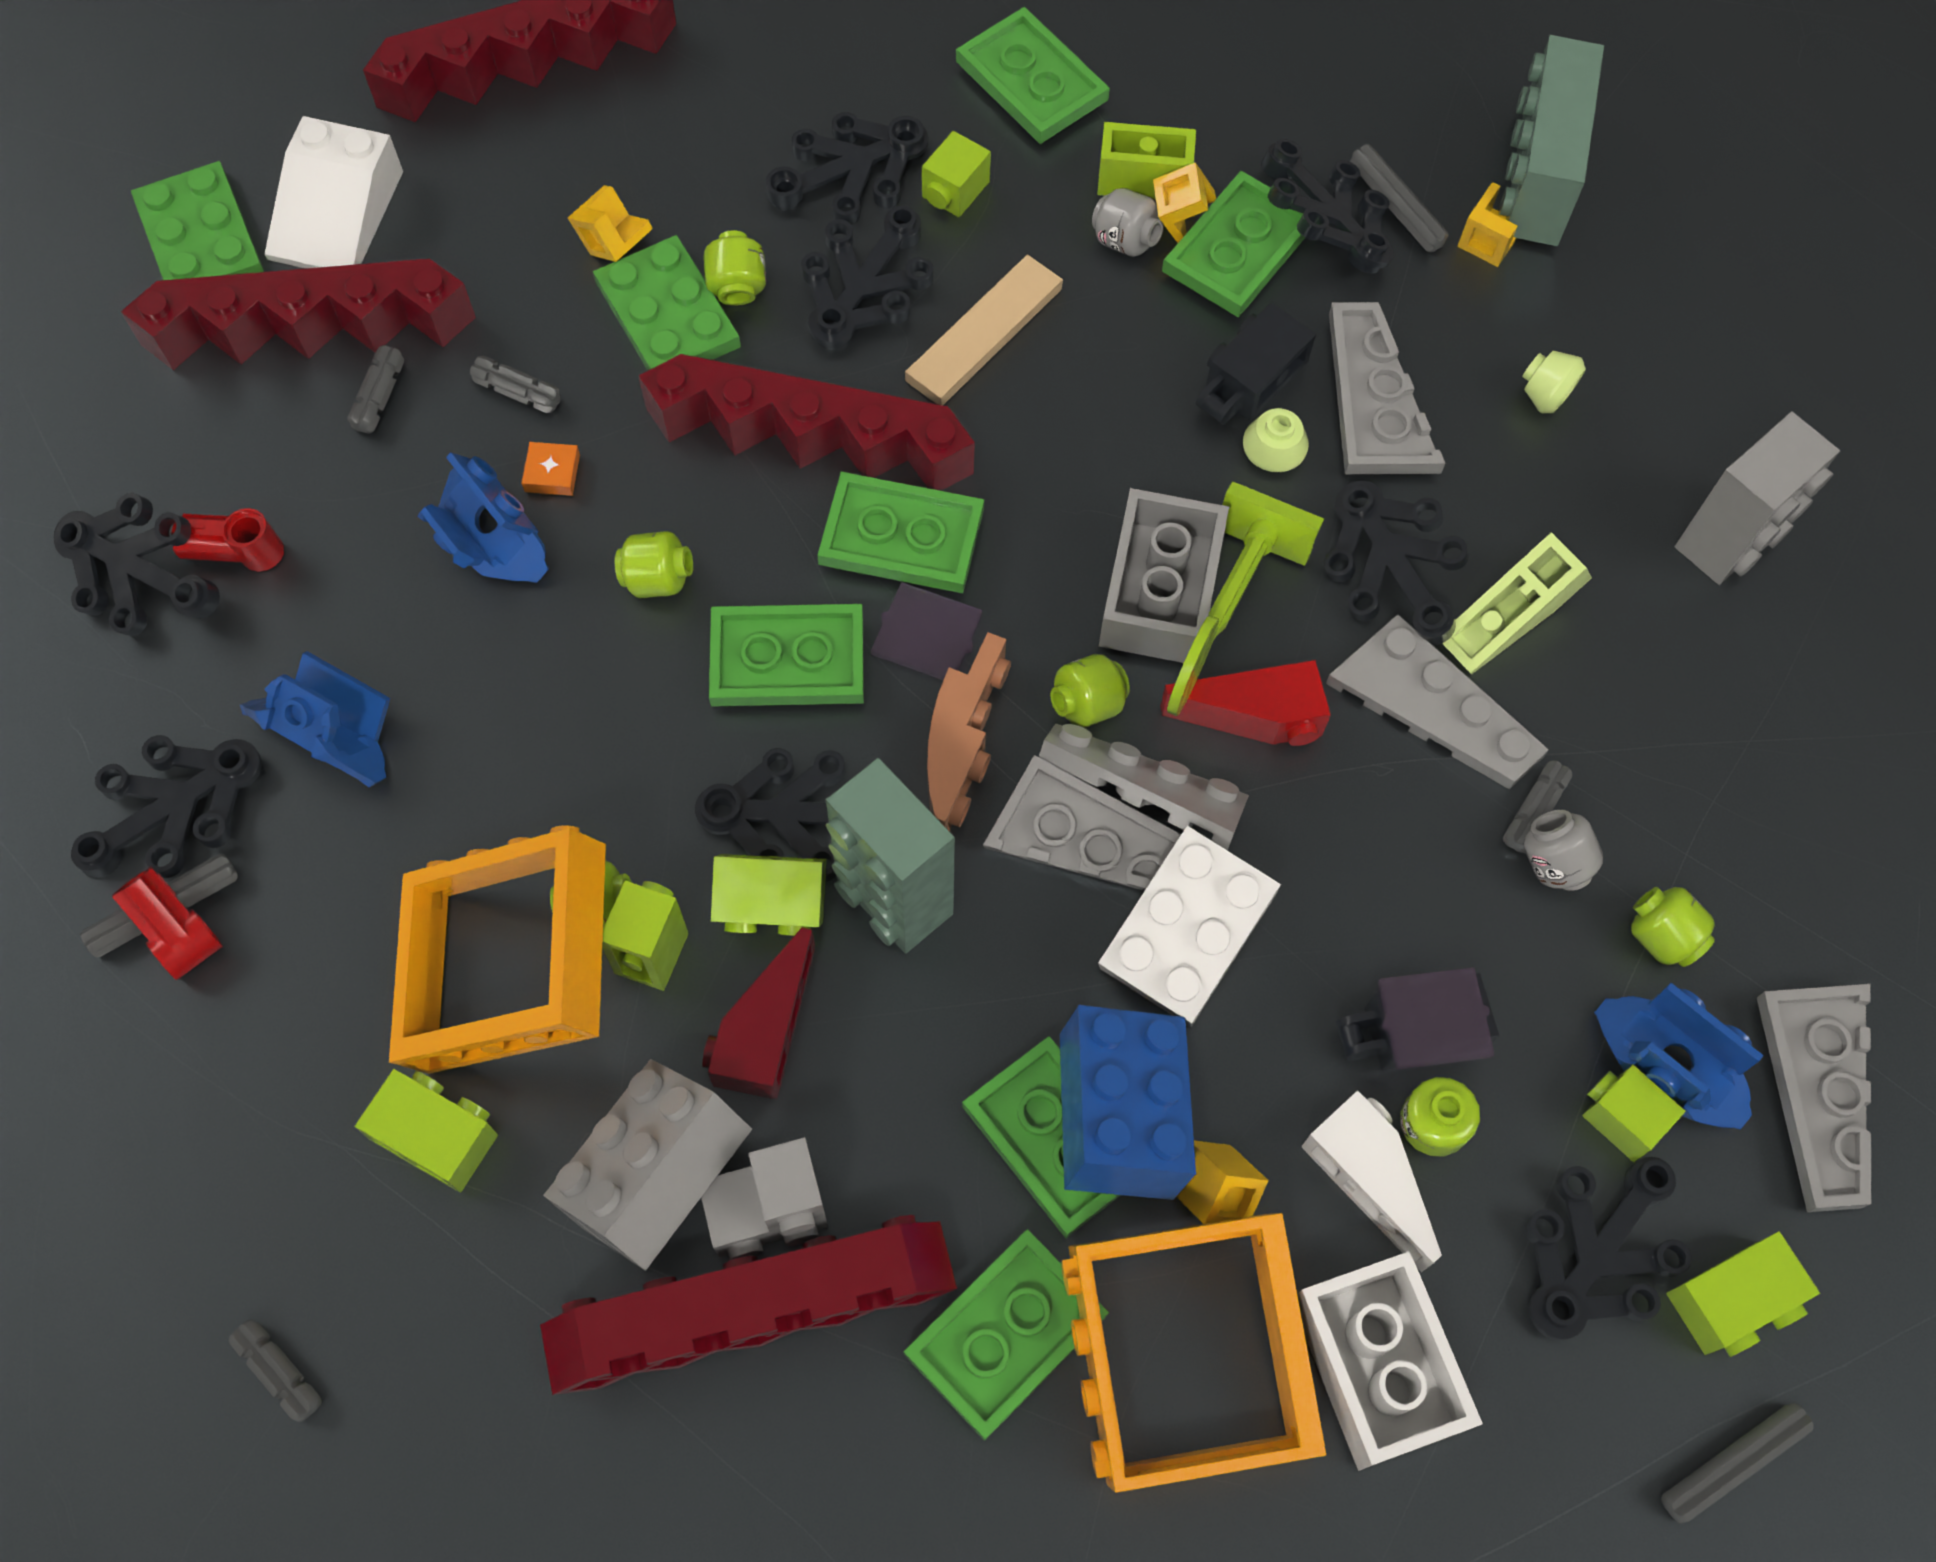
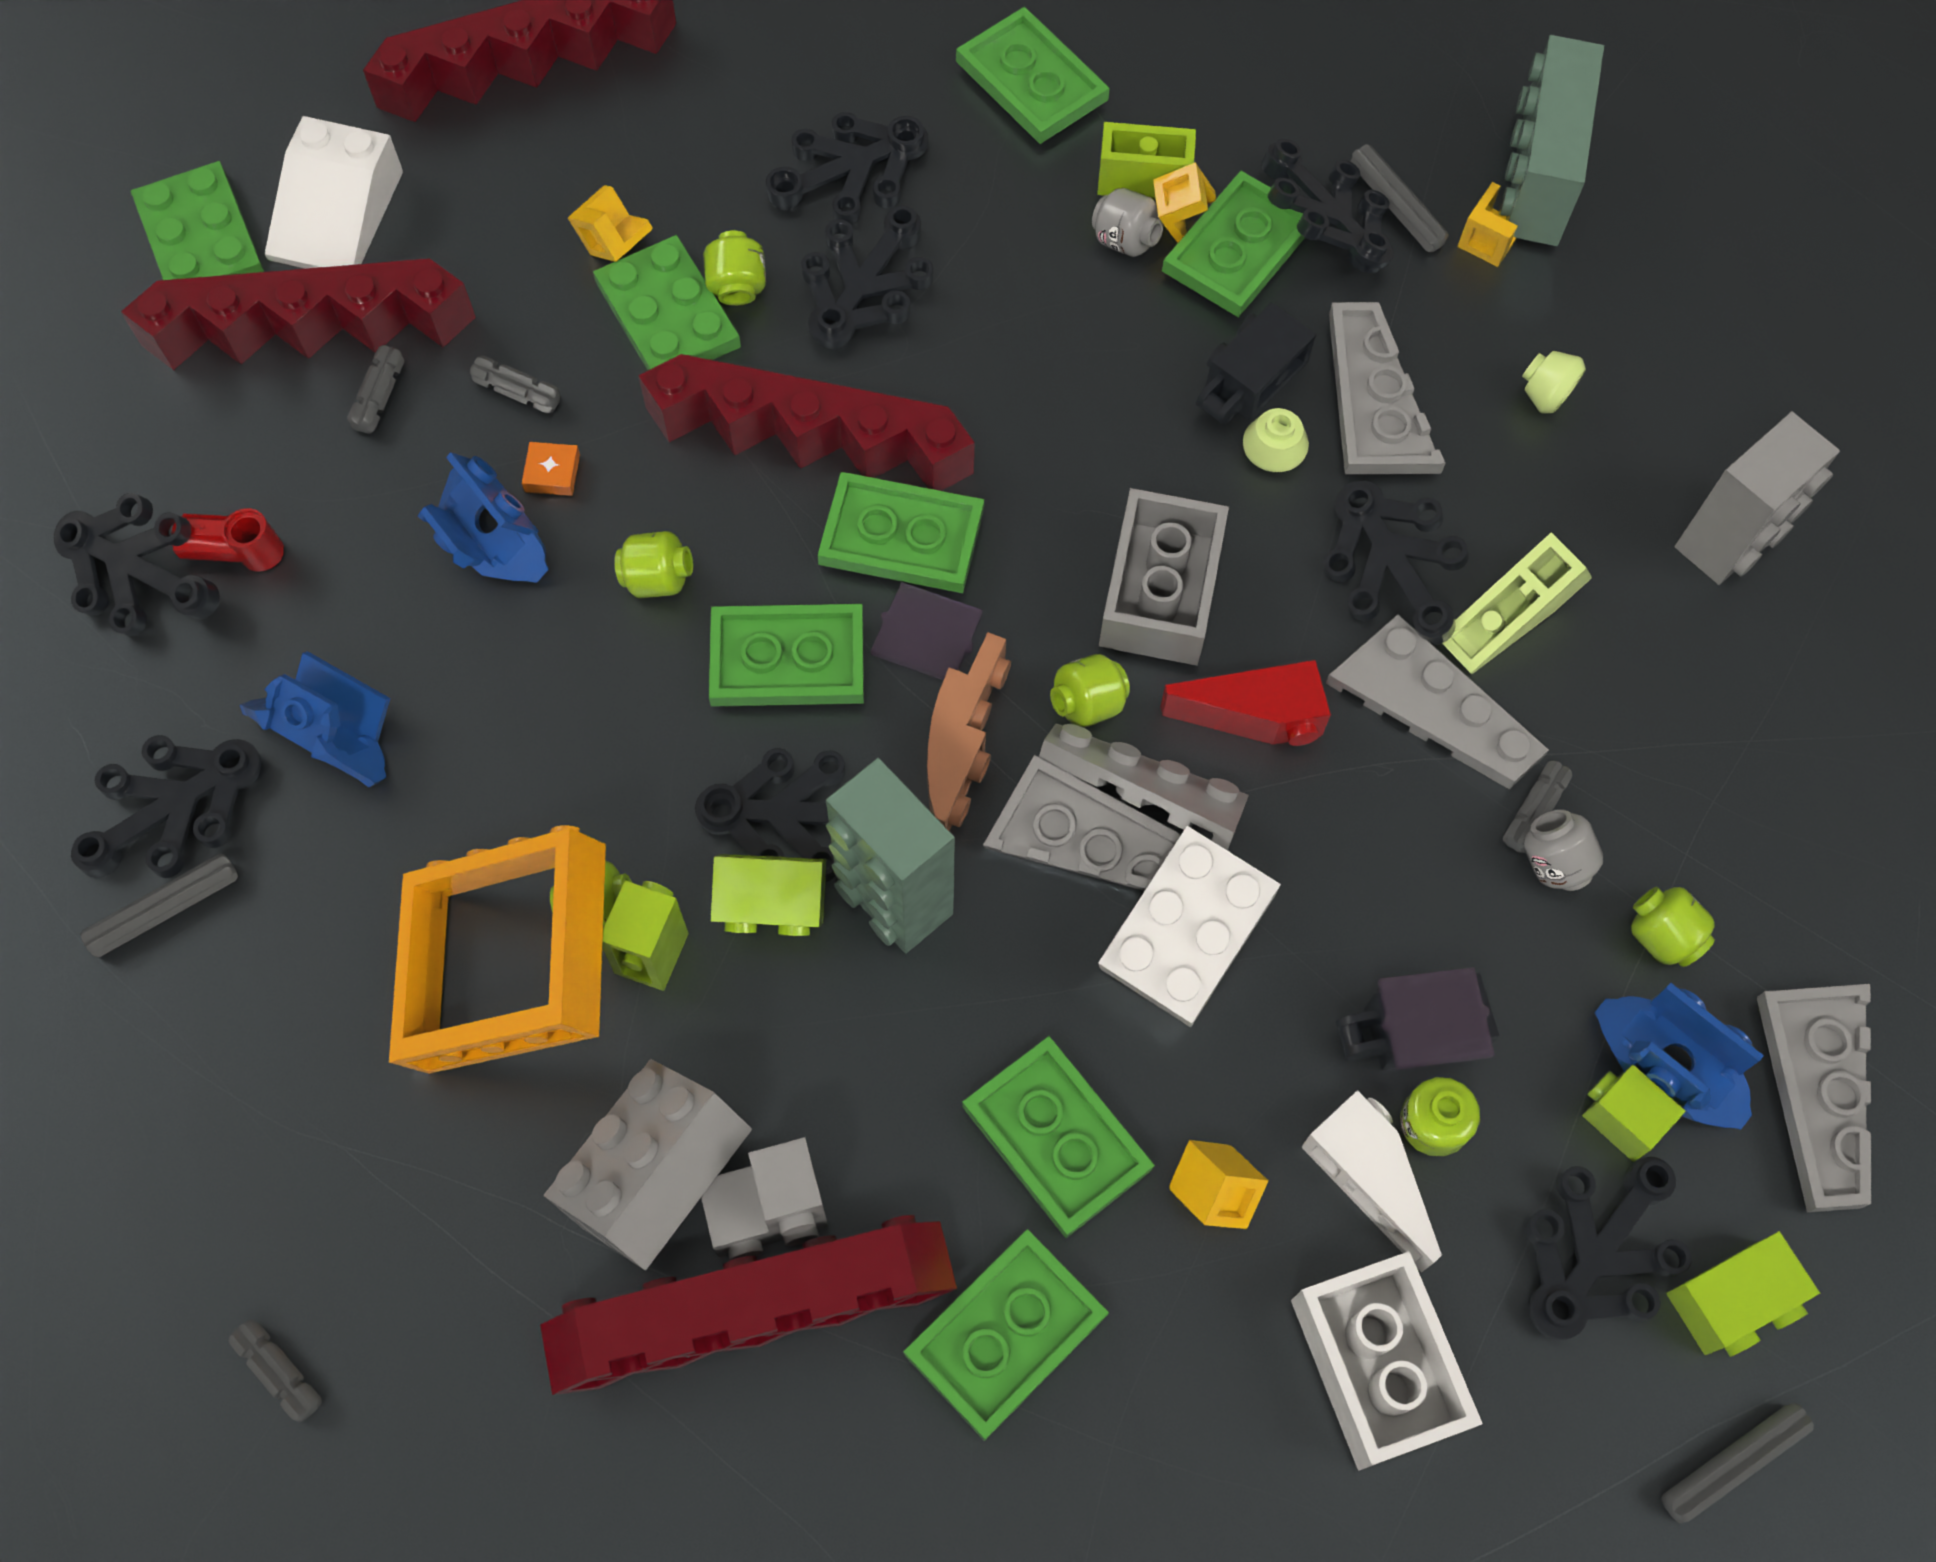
red piece [112,866,223,980] -> none
lime brick [354,1069,498,1193] -> none
dark red slope [702,927,815,1100] -> none
tan tile [905,254,1063,405] -> none
lime brick [922,131,991,217] -> none
blue brick [1060,1005,1196,1200] -> none
light orange window [1062,1213,1326,1493] -> none
lime piece [1167,481,1324,716] -> none

